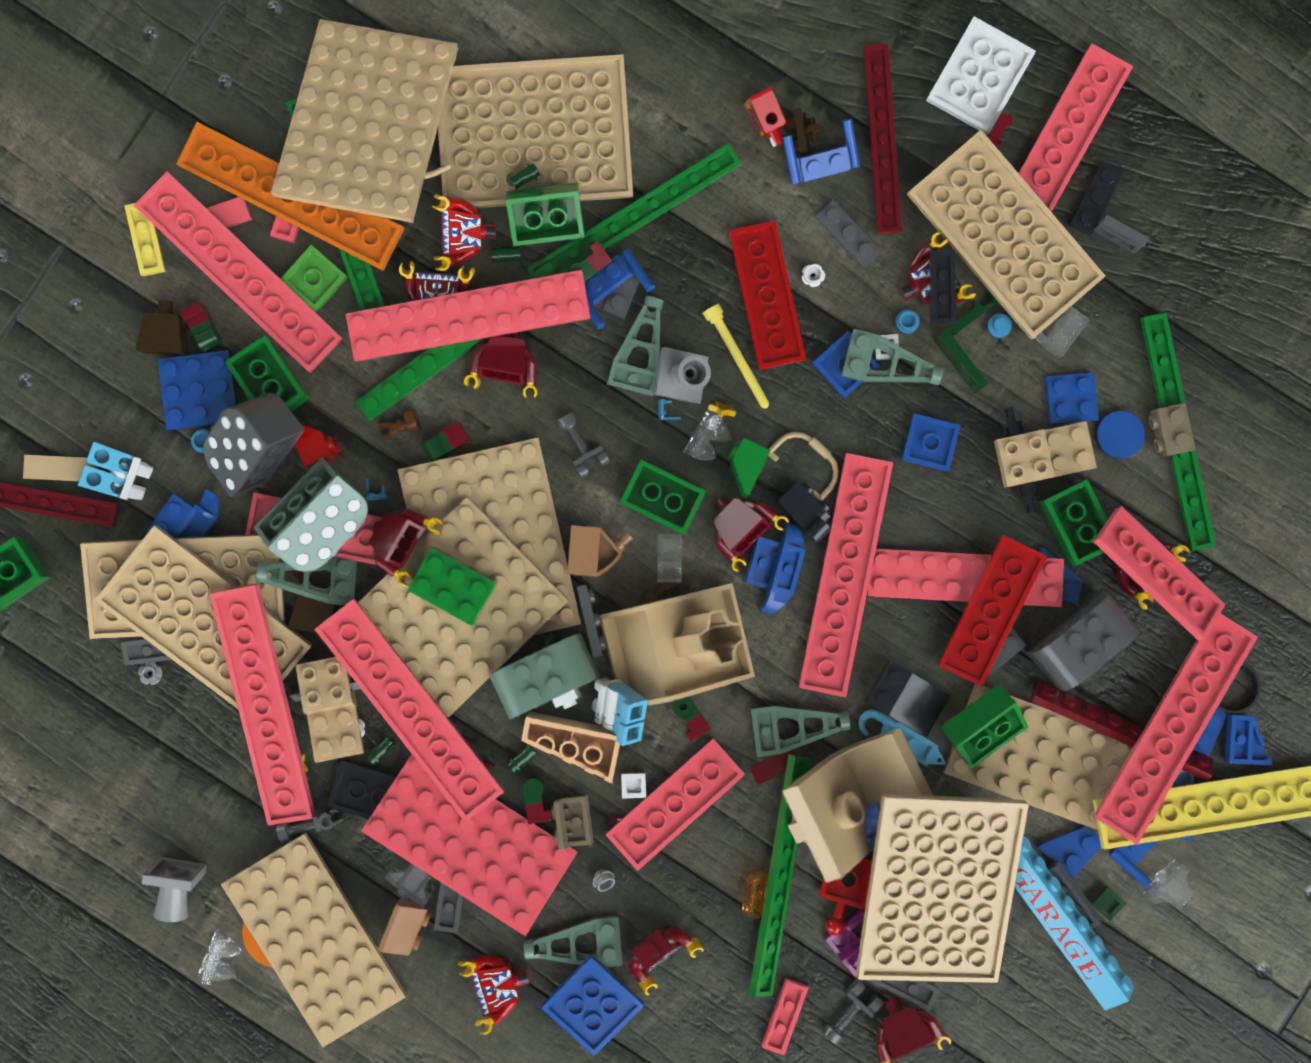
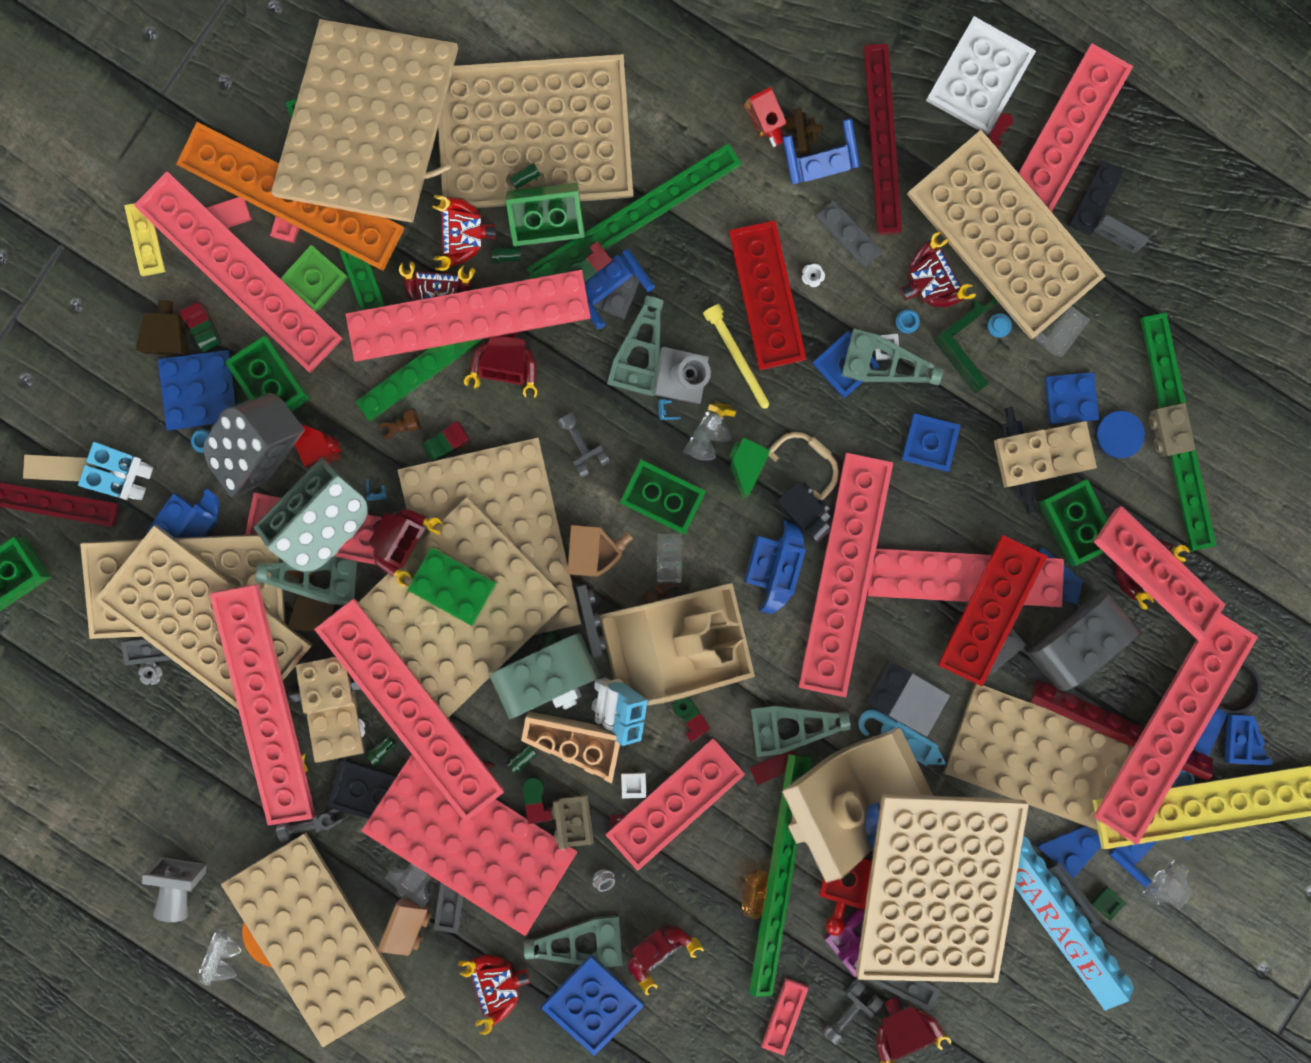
torso [713,497,789,572] -> none
black plate [929,250,956,325] -> none
green slope [941,684,1029,770] -> none

